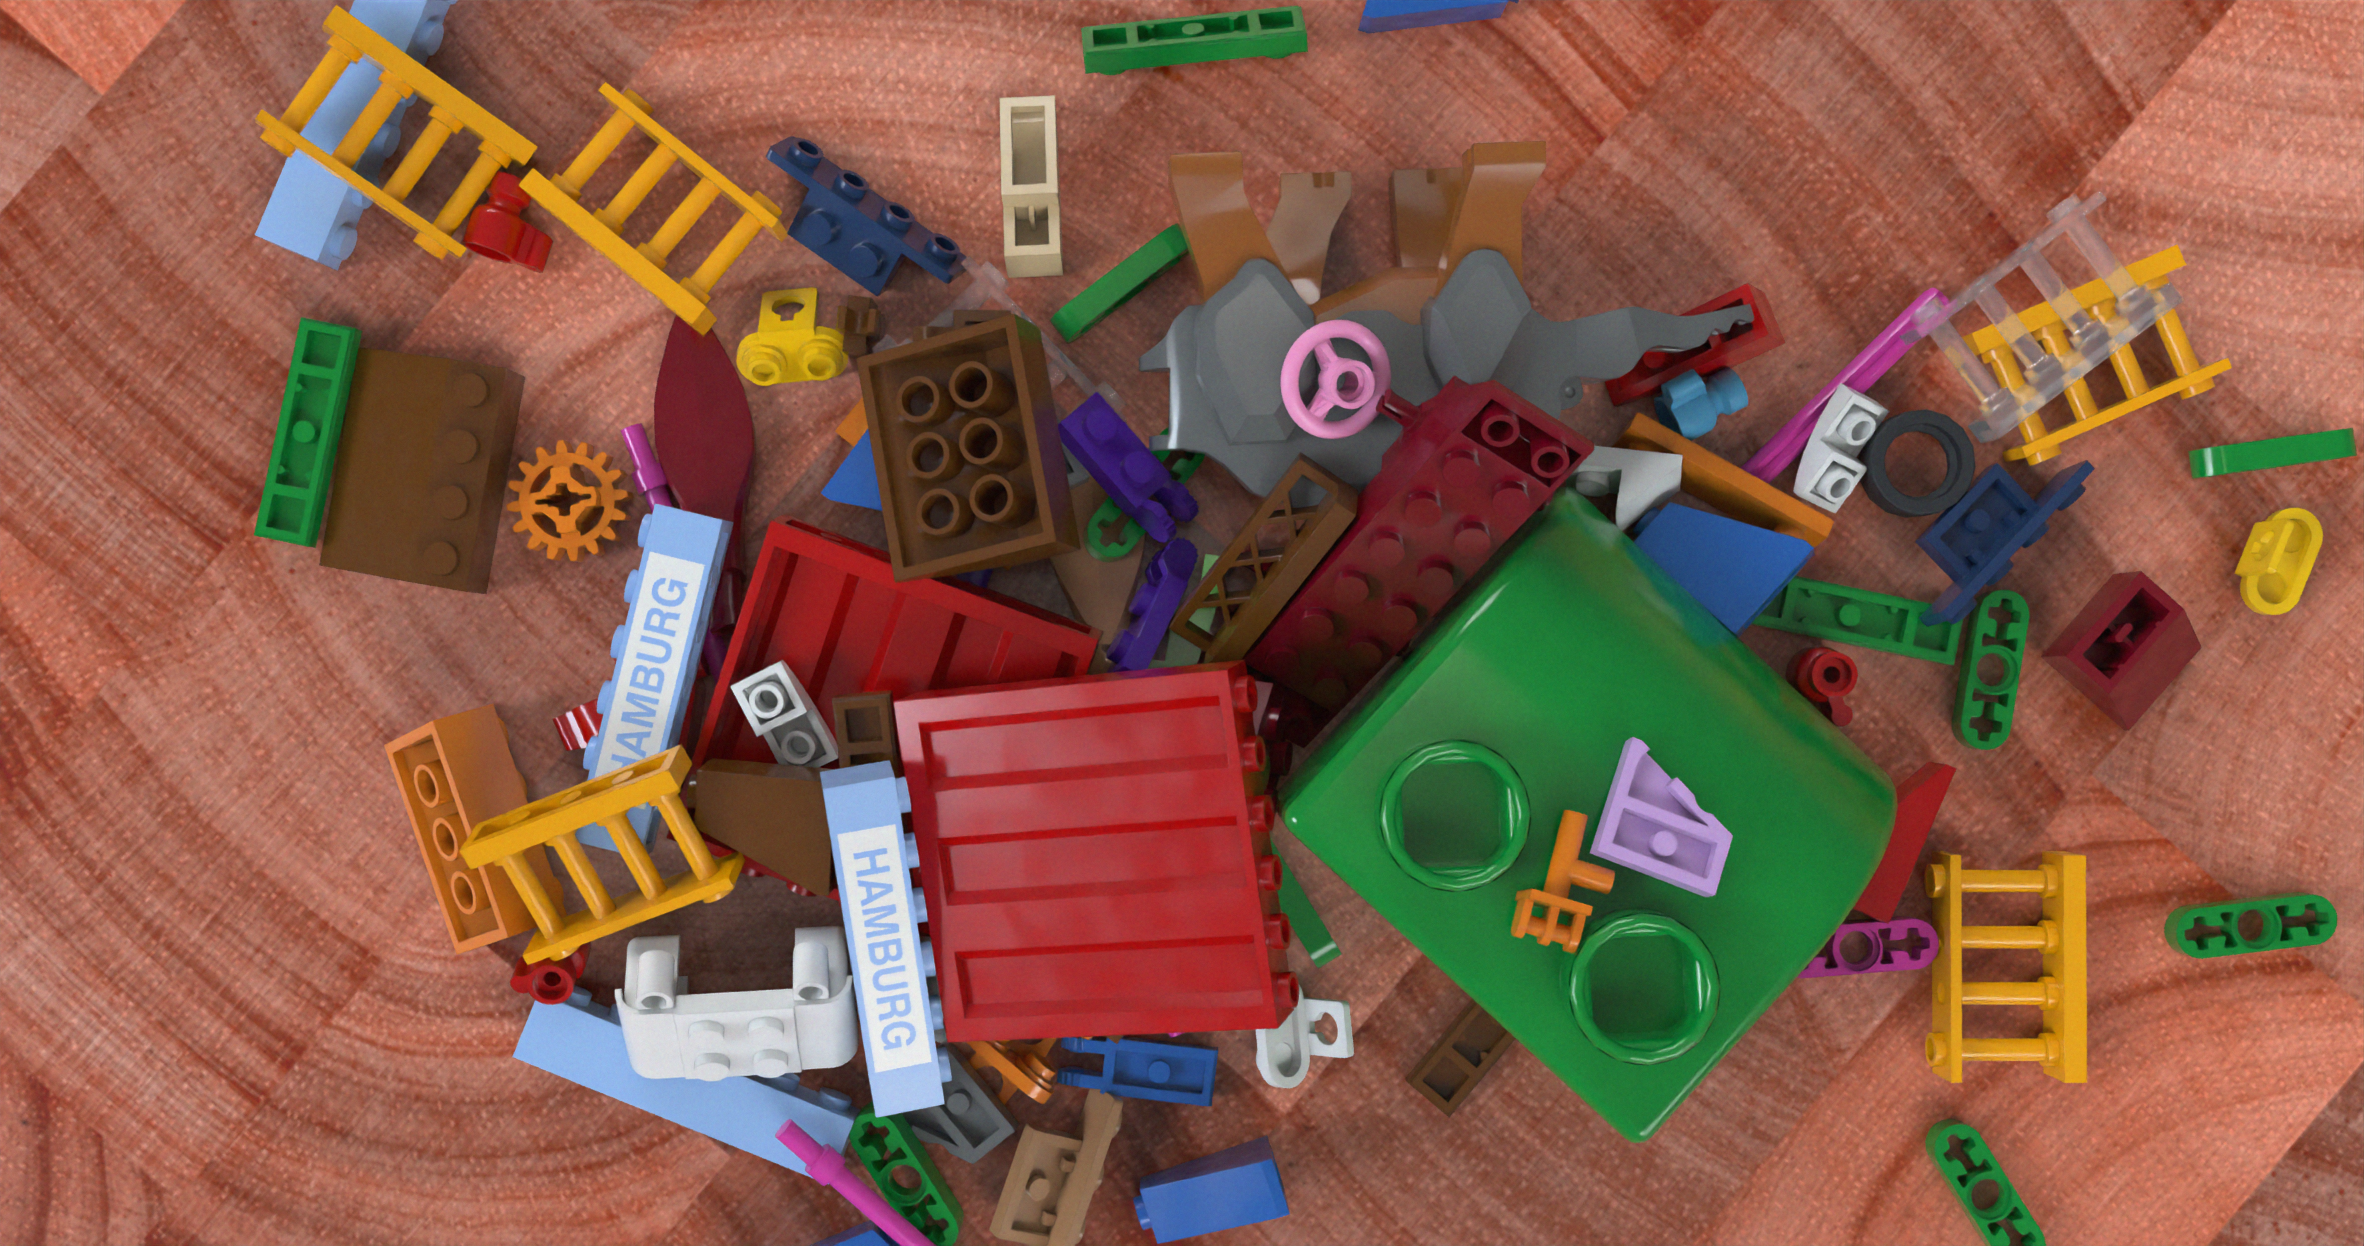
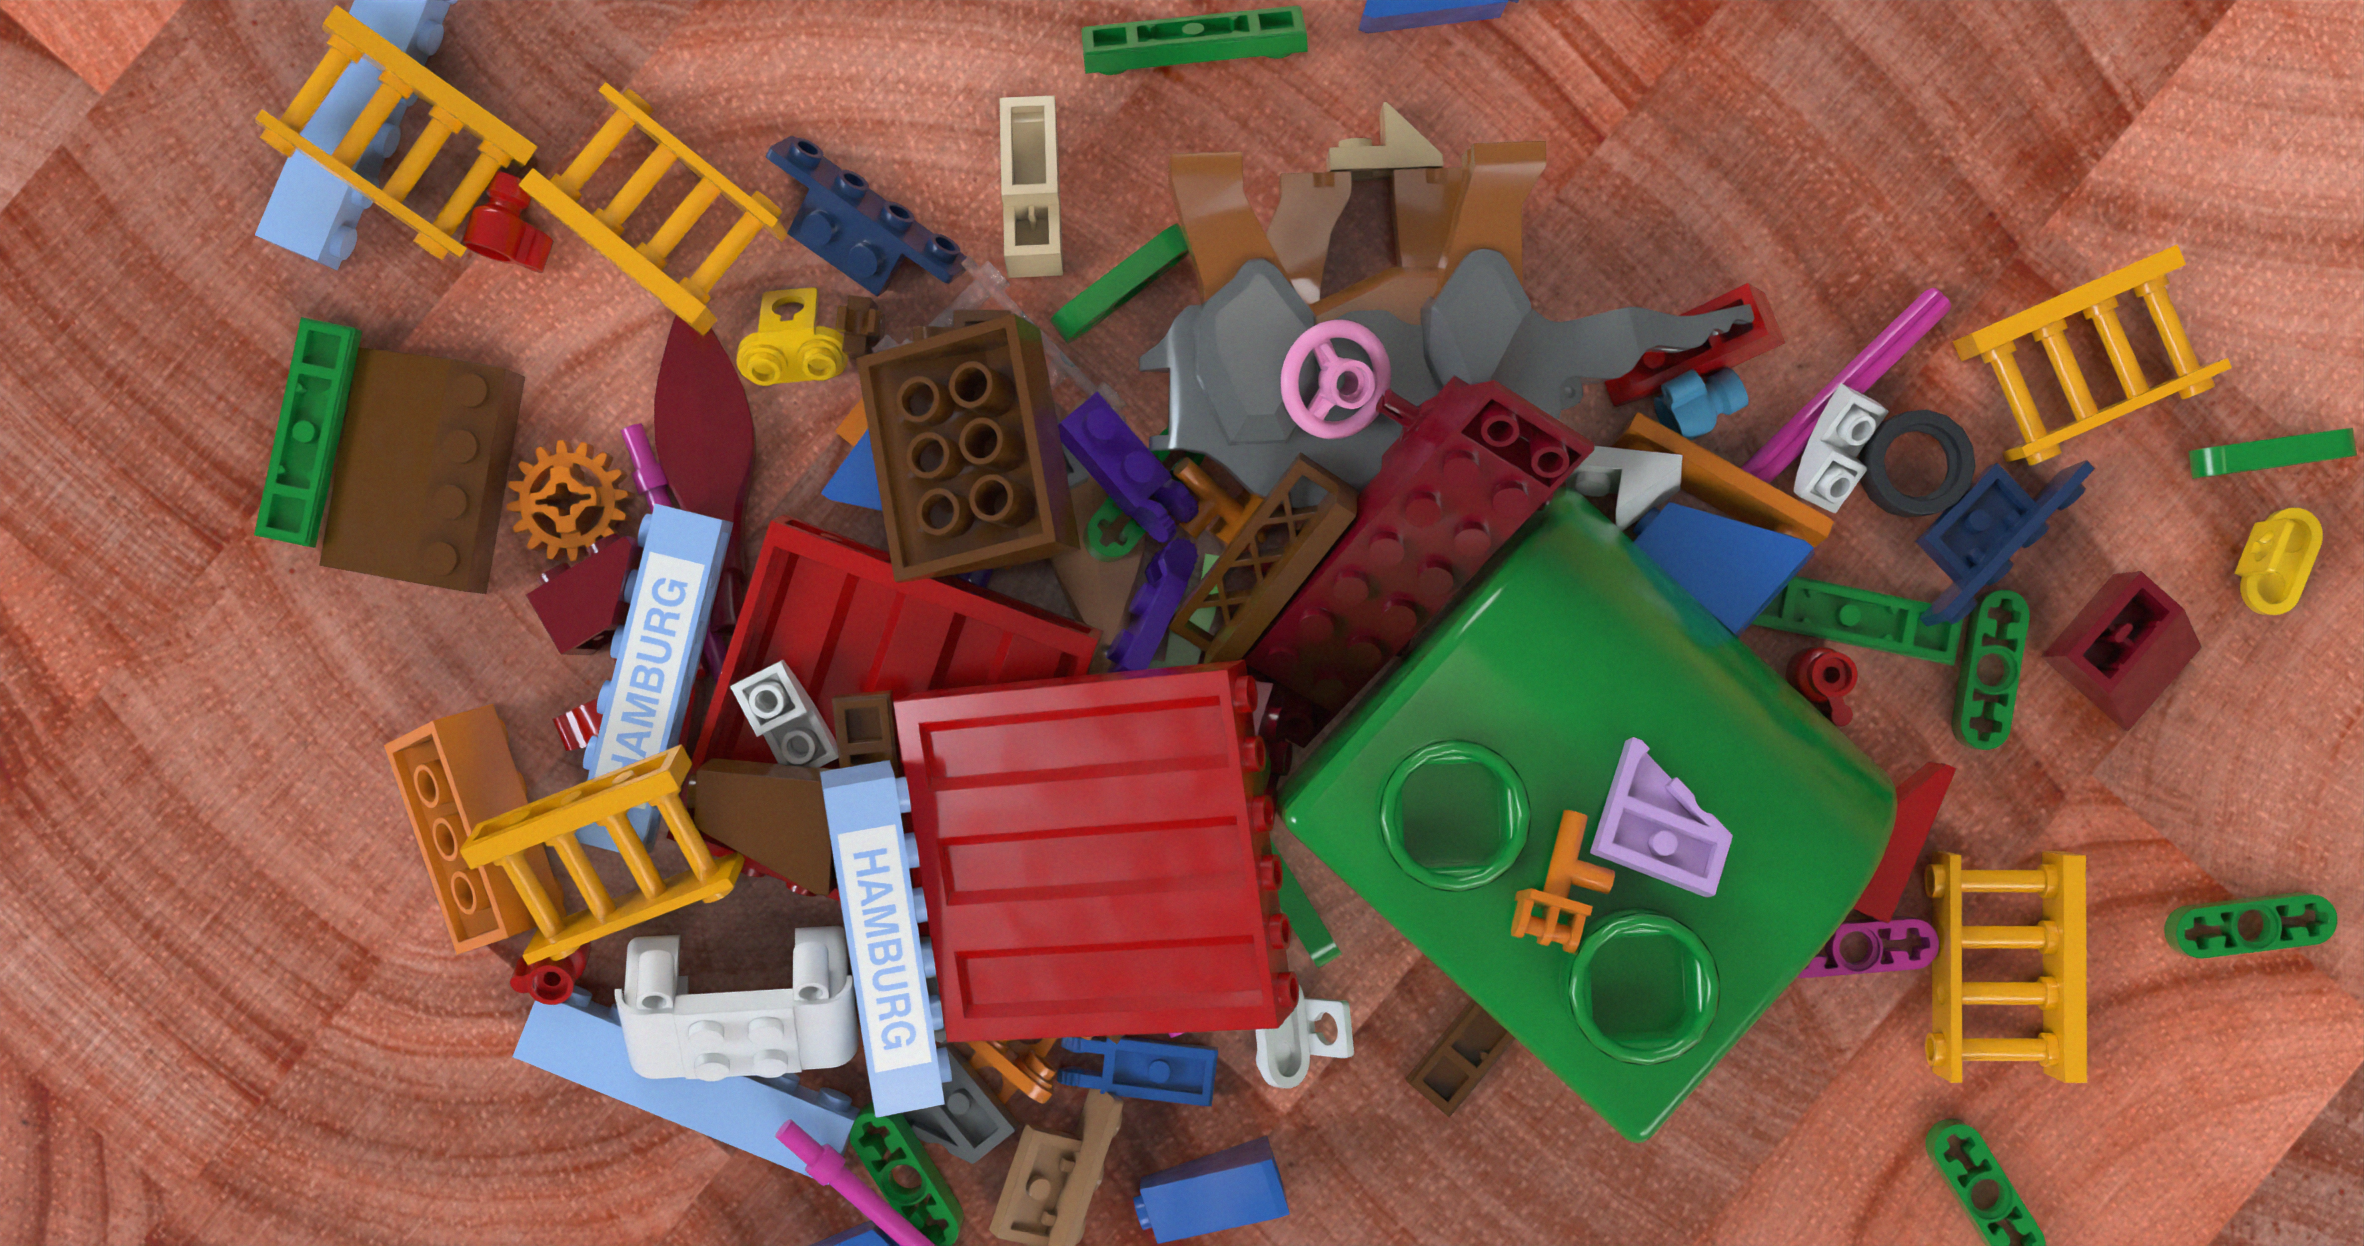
clear fence [1899,191,2184,444] -> none
none -> dark red slope [526,533,644,655]
none -> orange arm [1173,457,1281,553]
none -> tan slope [1326,102,1443,181]

